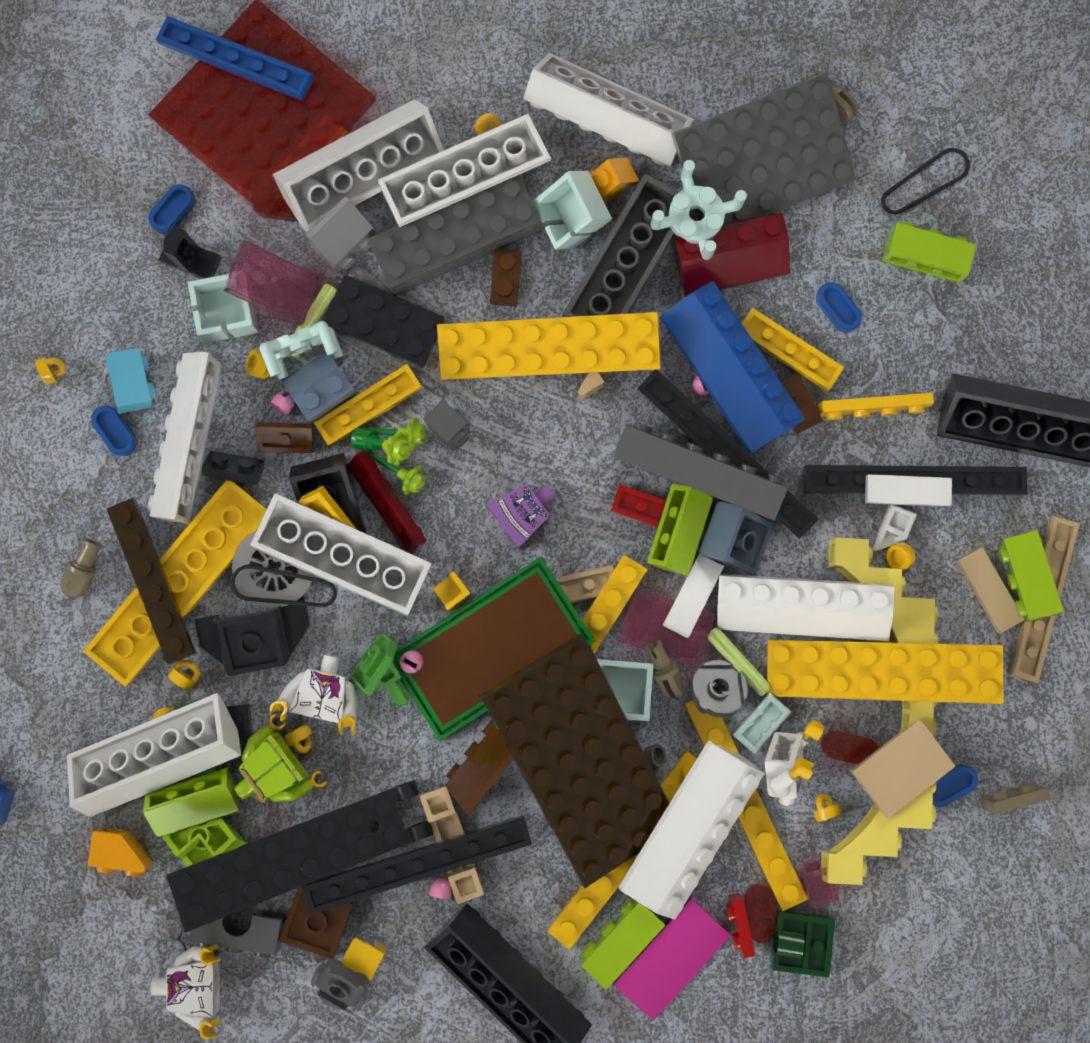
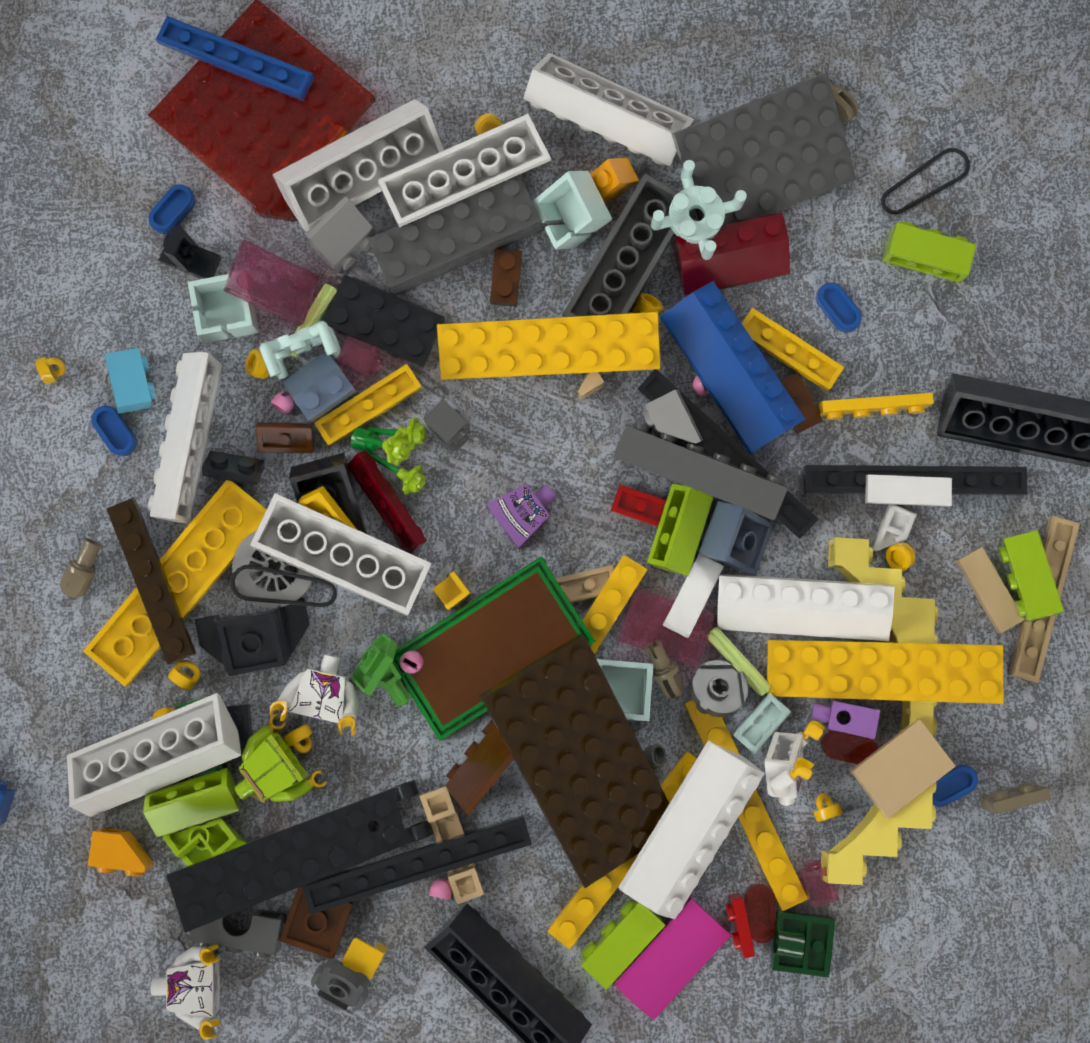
none -> clear pink brick [337,335,383,379]
none -> yellow tile [632,293,663,315]
none -> light grey slope [643,389,703,444]
none -> medium lavender torso [811,700,880,739]

